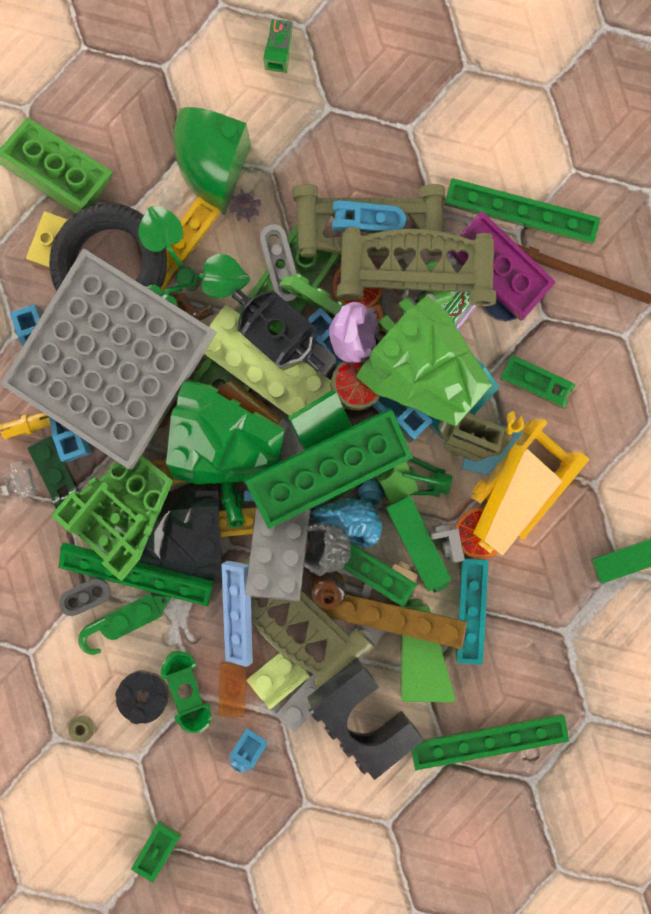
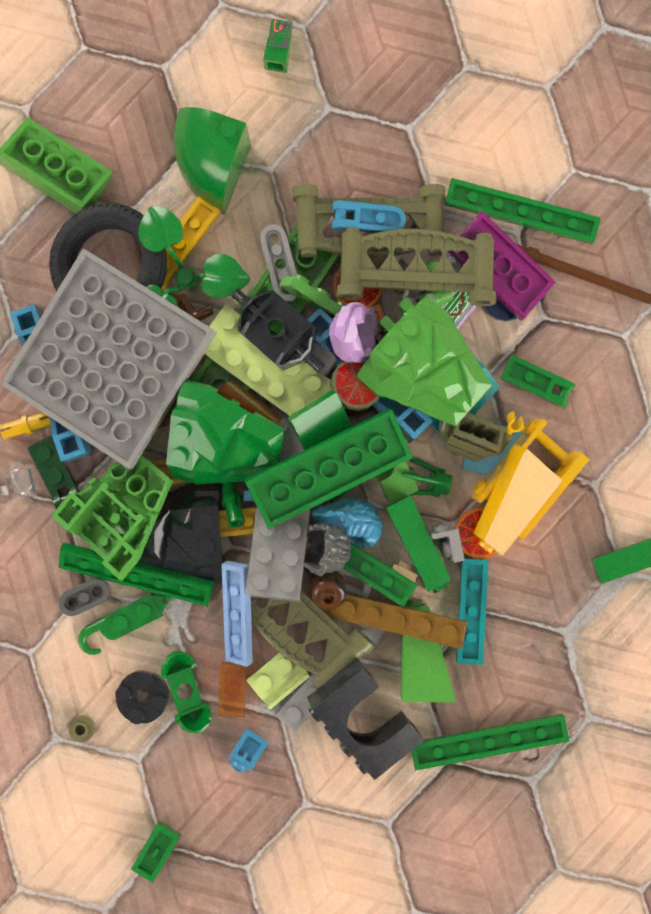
light yellow plate [26,211,67,268] -> none
gear [229,189,262,223] -> none
dark azure plate [358,478,384,505] -> none

